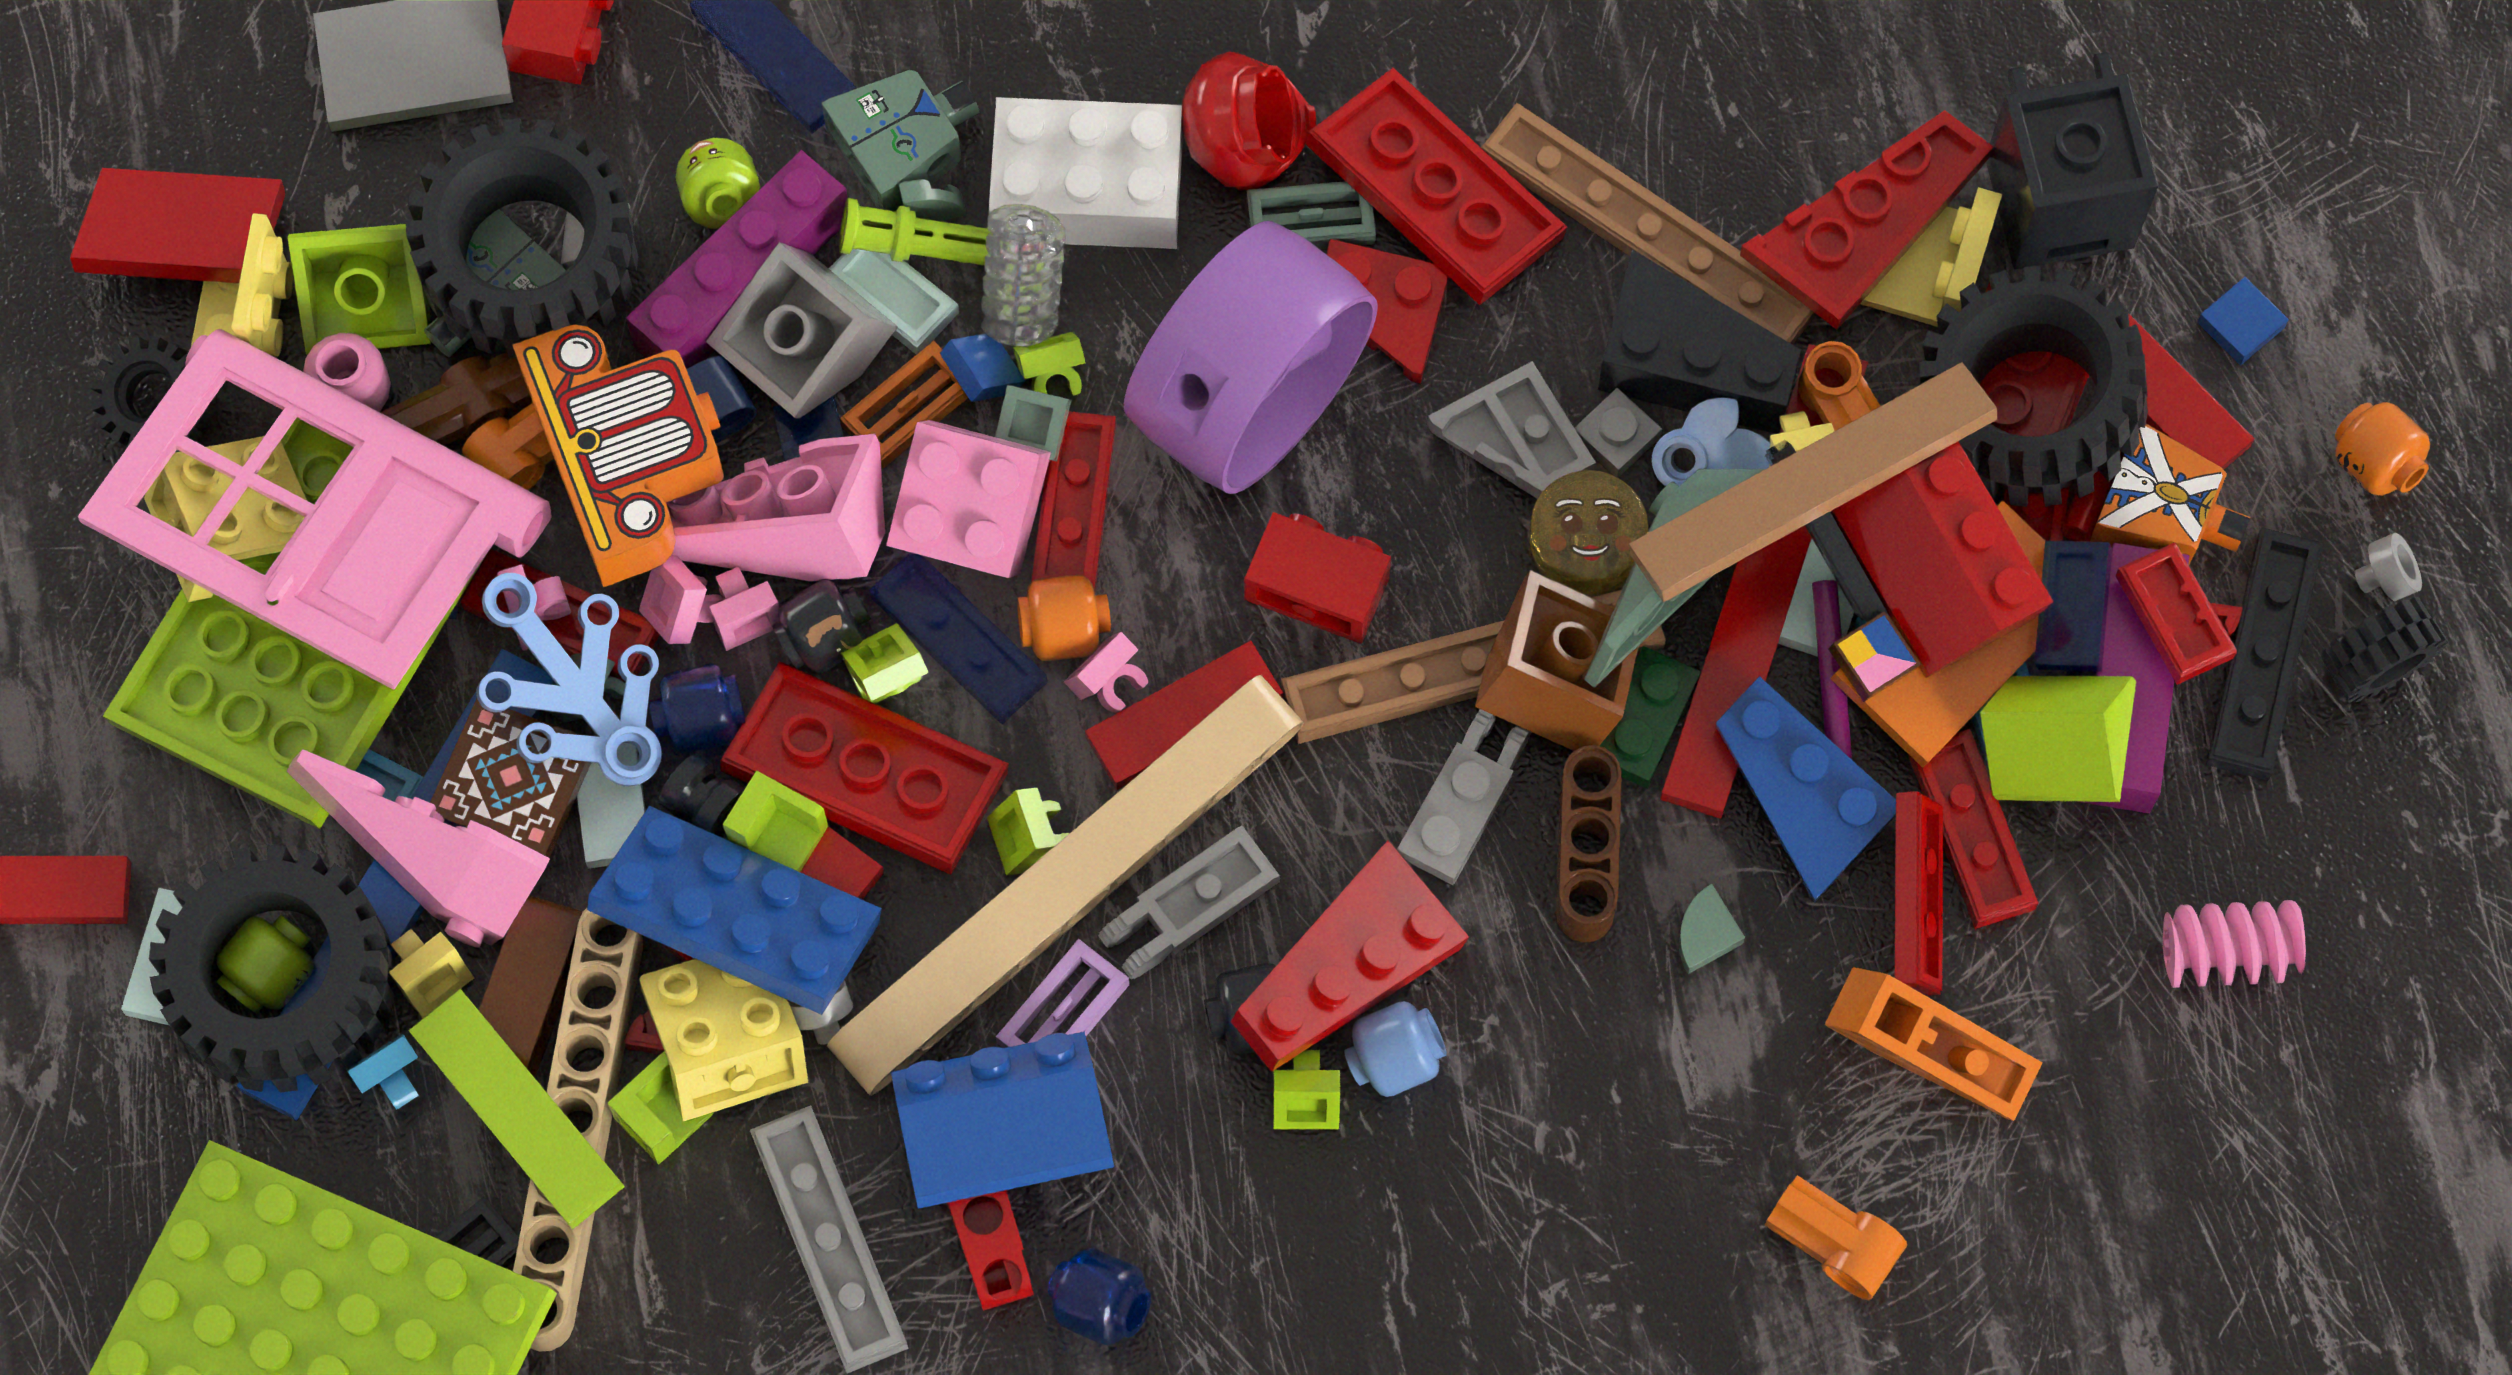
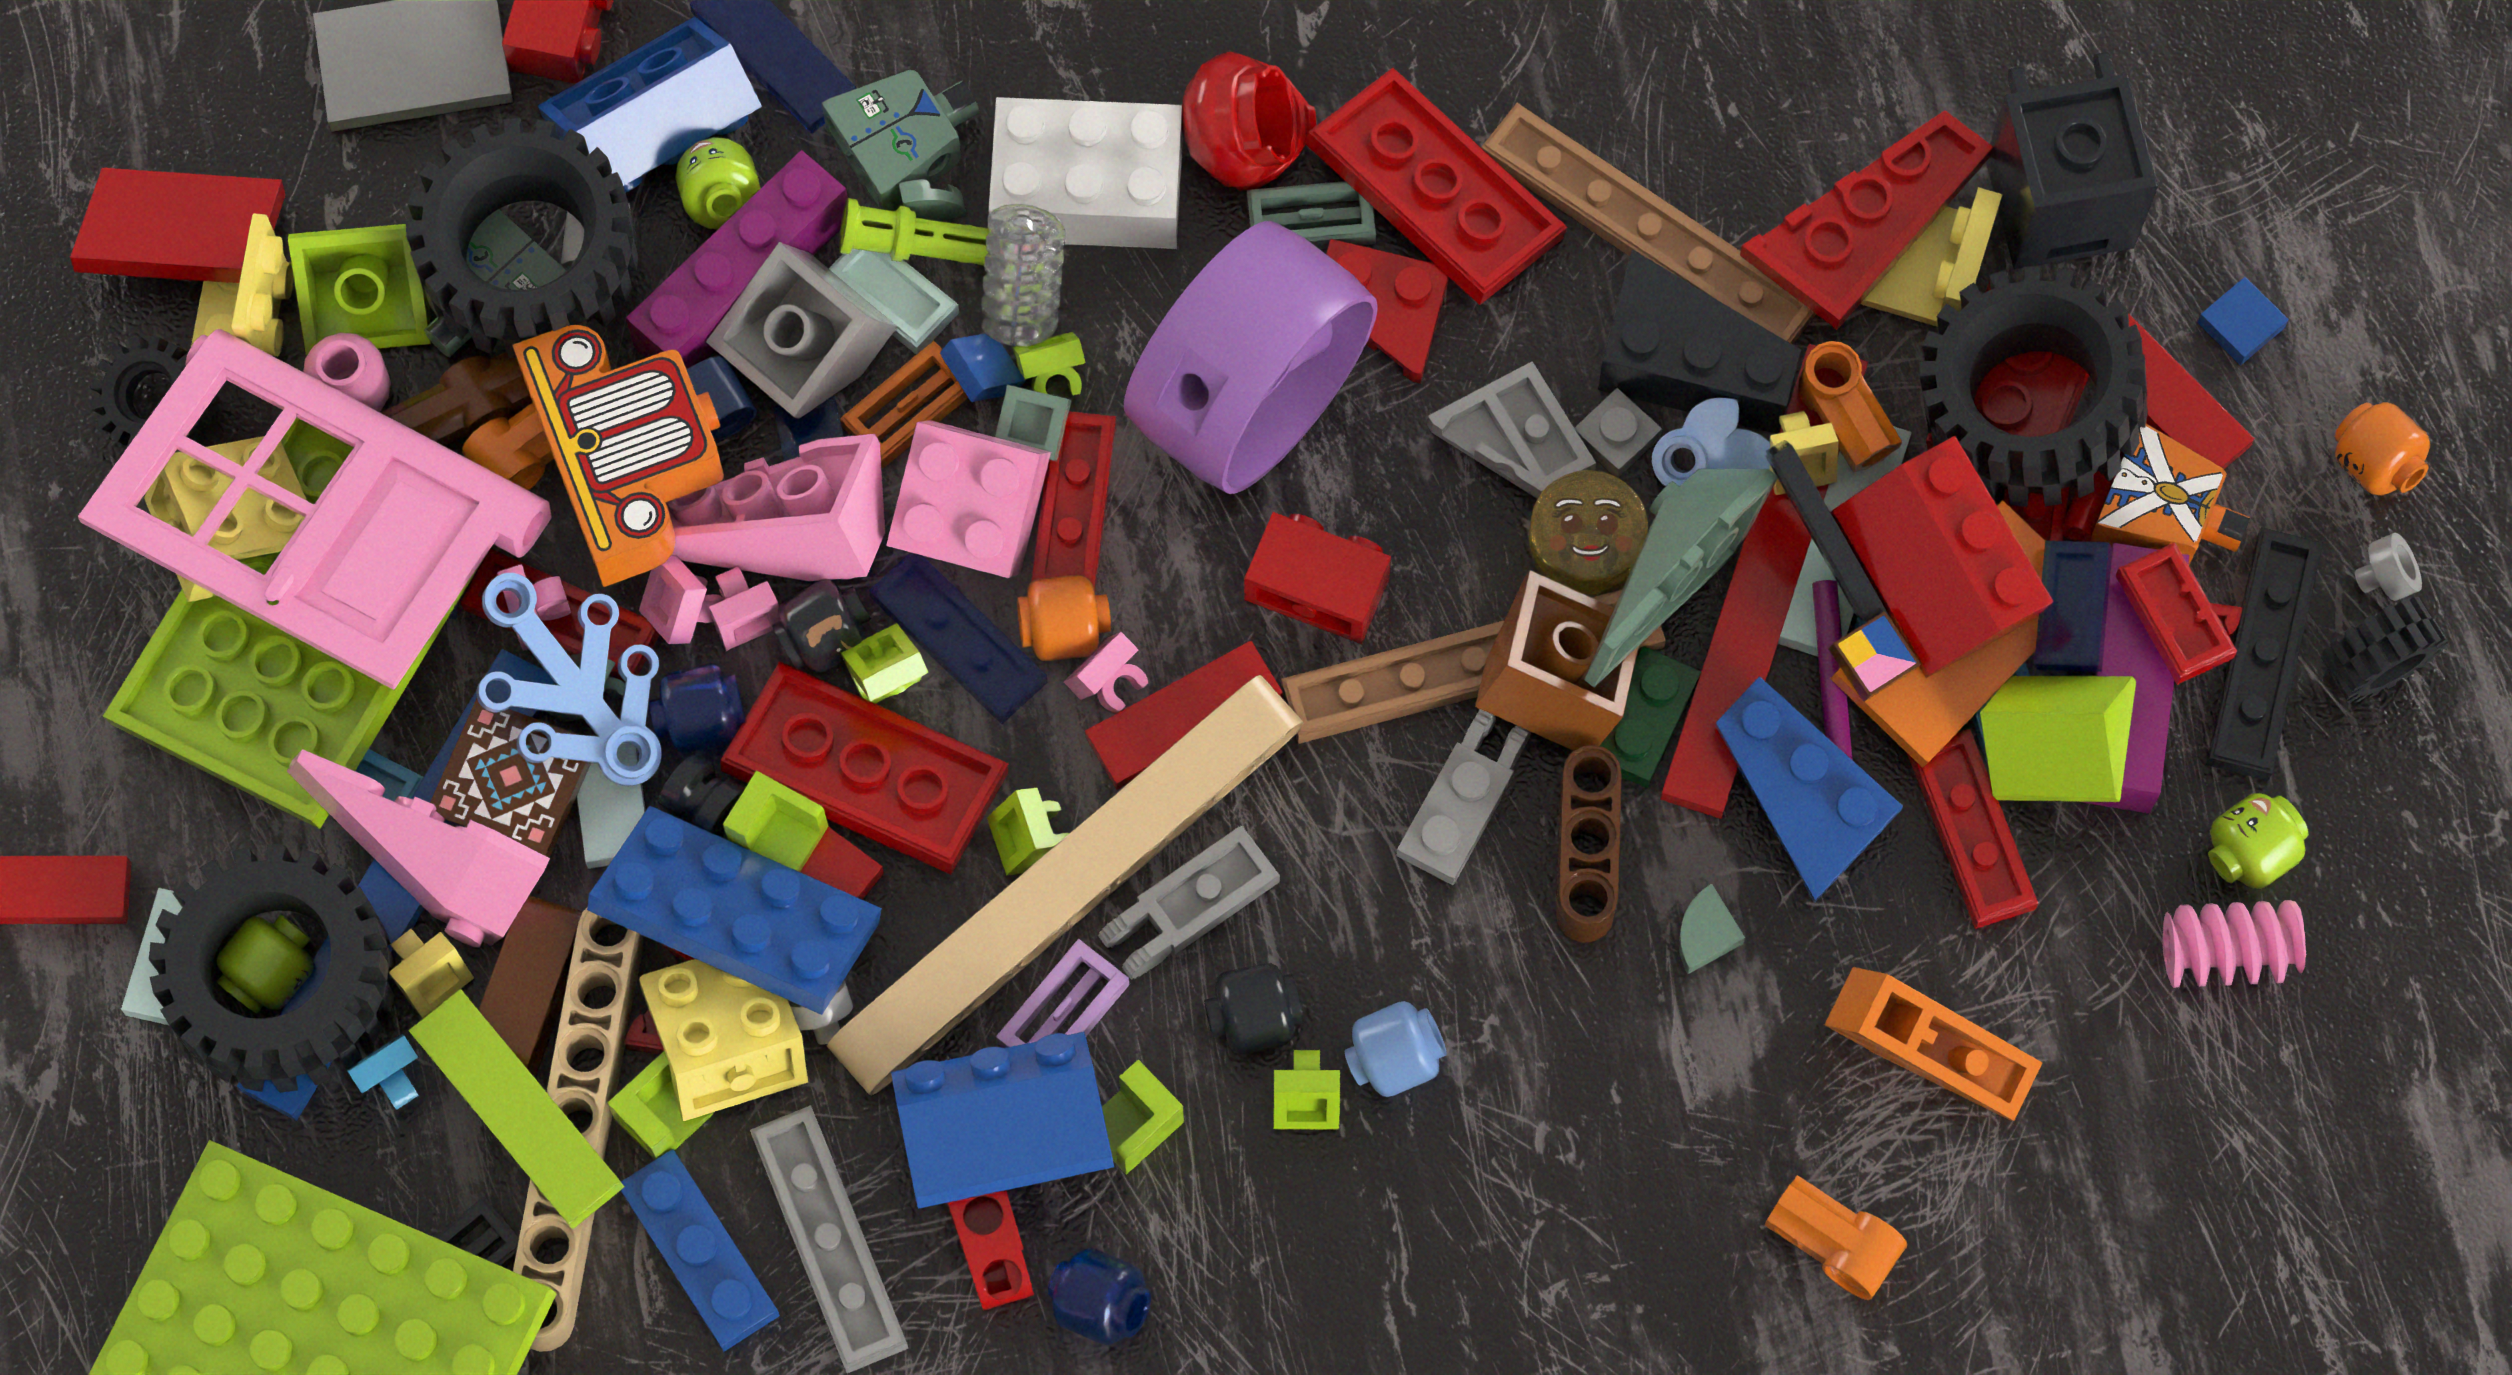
wing [1231,840,1469,1072] -> none
medium nougat tile [1629,362,1997,603] -> none
red tile [1895,791,1943,996] -> none
none -> slope [537,16,762,193]
none -> blue plate [620,1149,780,1352]
none -> lime panel [1102,1059,1184,1175]
none -> lime head [2208,793,2309,889]

